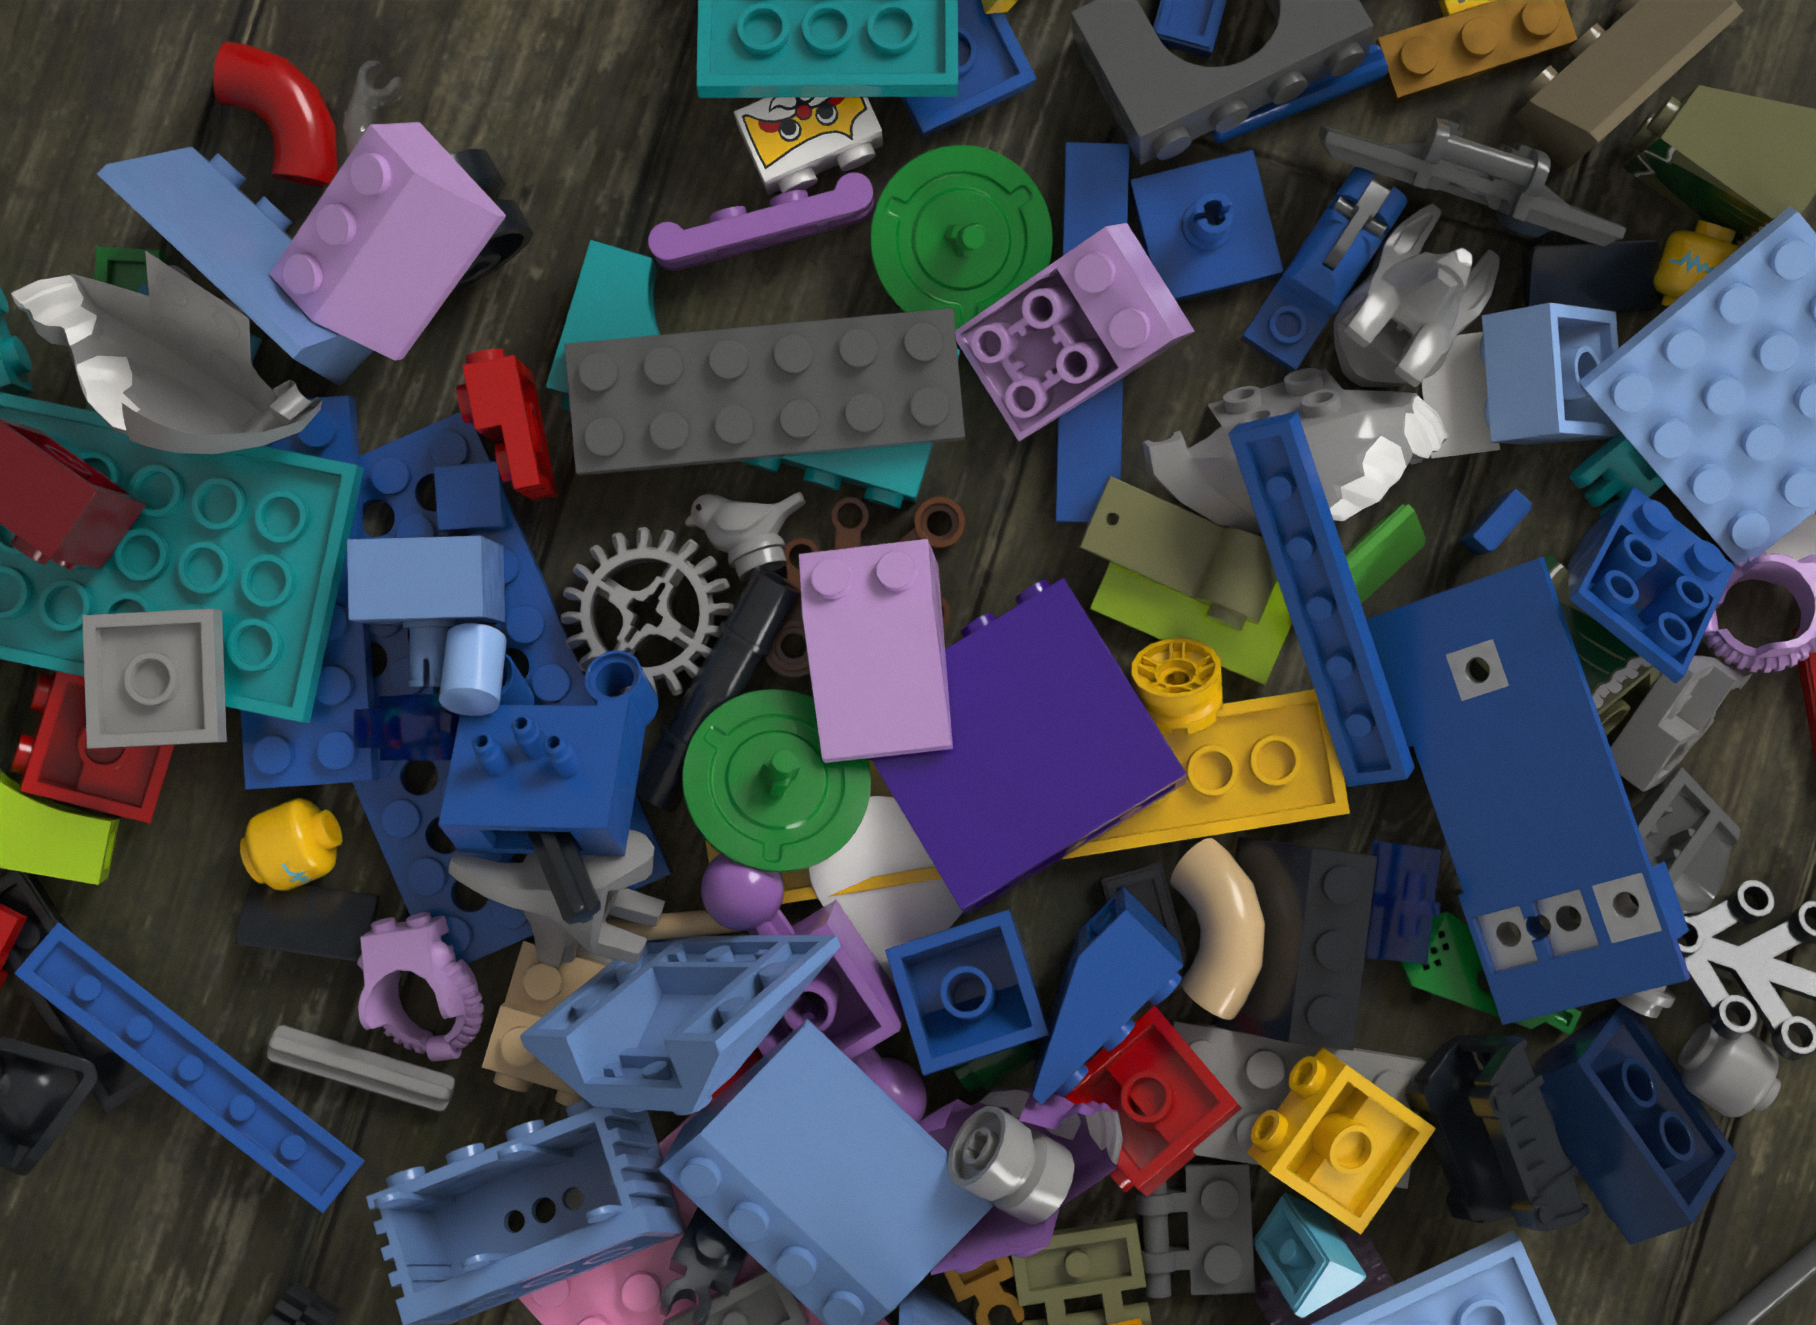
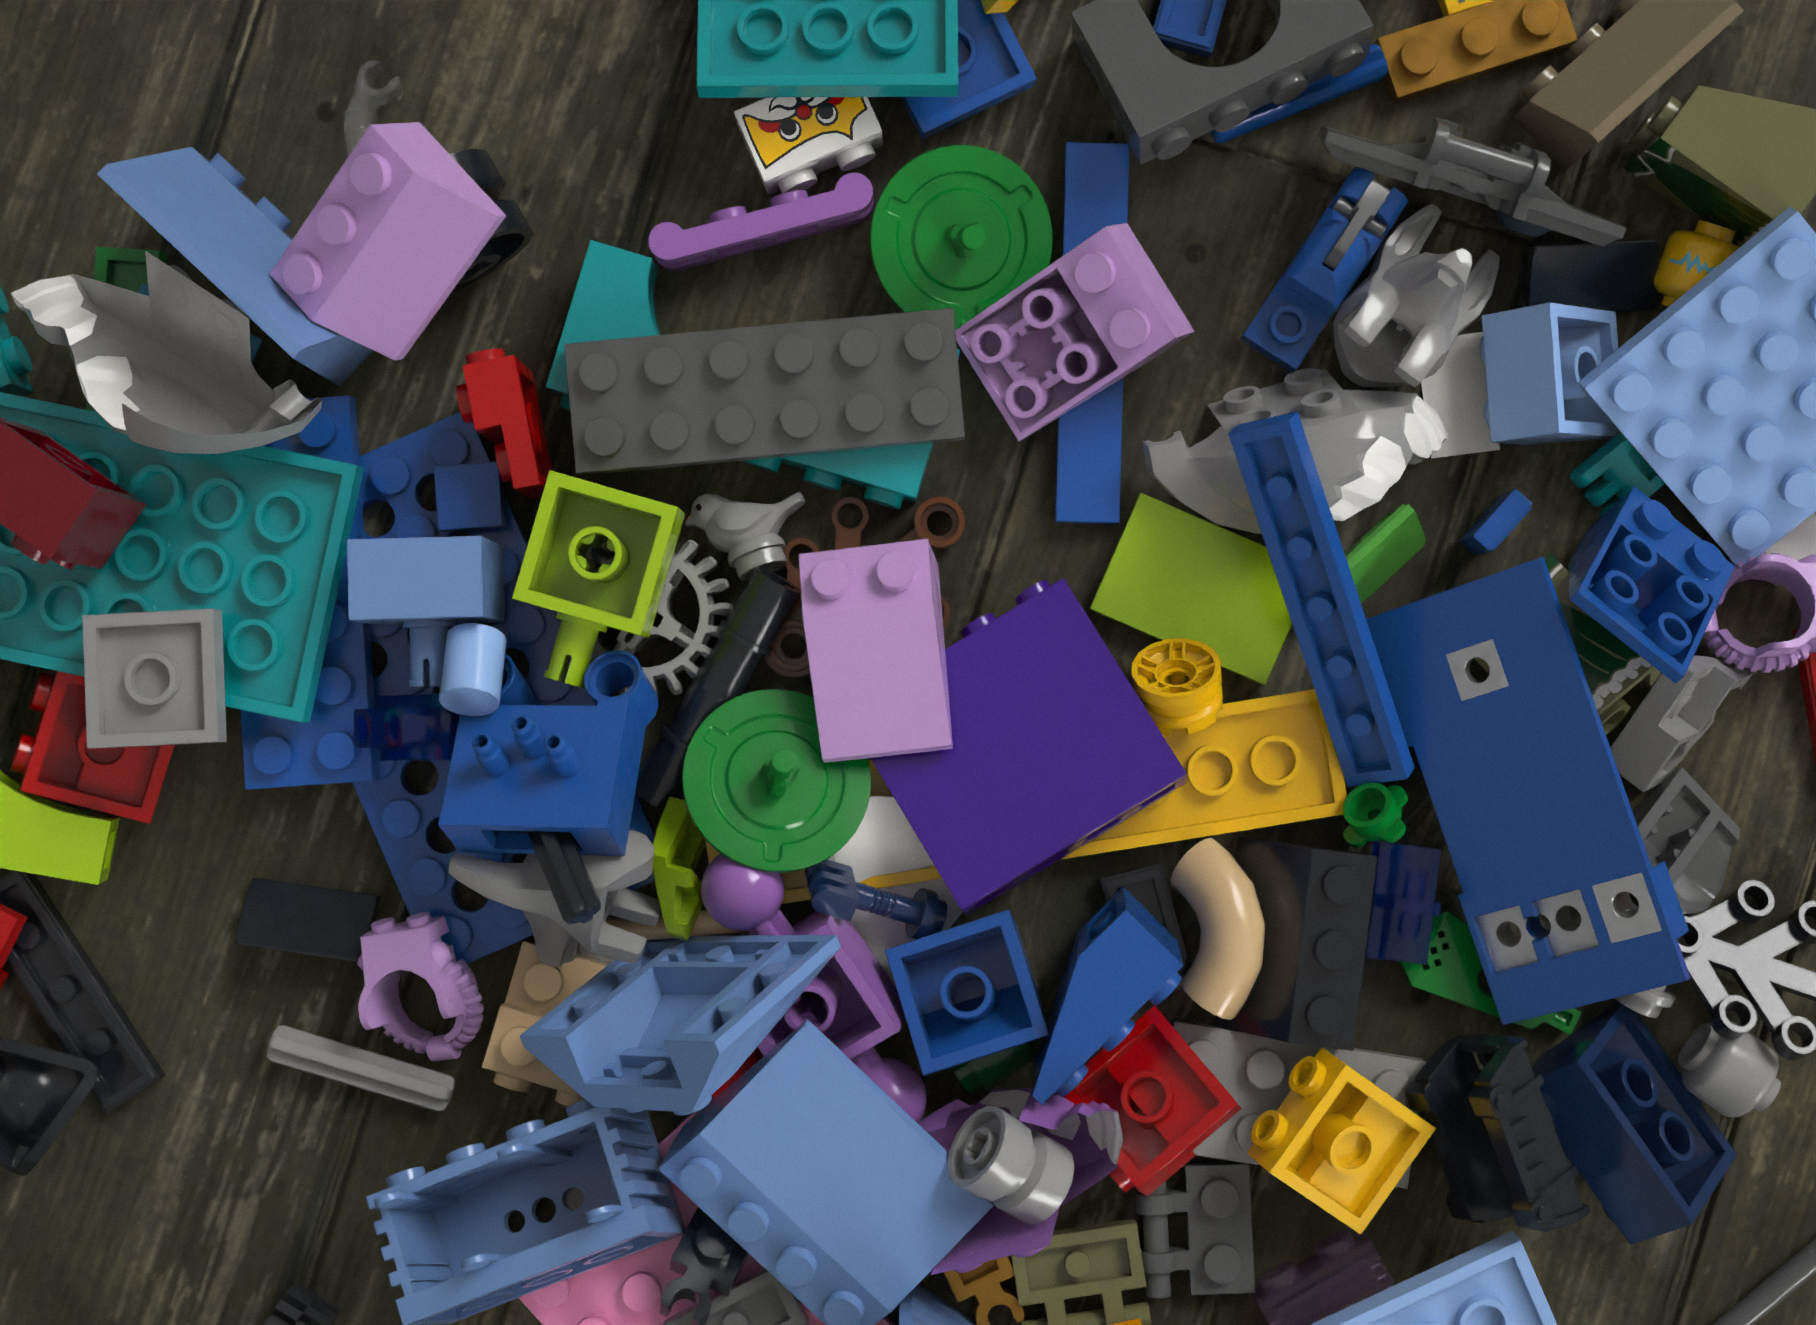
blue plate [14,922,365,1213] -> none
red cylinder [213,41,338,188] -> none
yellow head [240,798,342,891] -> none
olive door [1078,476,1277,631] -> none
blue tile [1128,150,1284,302] -> none
medium azure slope [1253,1192,1366,1318] -> none
none -> lime brick [512,470,685,688]
none -> lime slope [653,797,706,941]
none -> dark blue hinge [804,860,947,939]
none -> green plate [1343,783,1408,848]

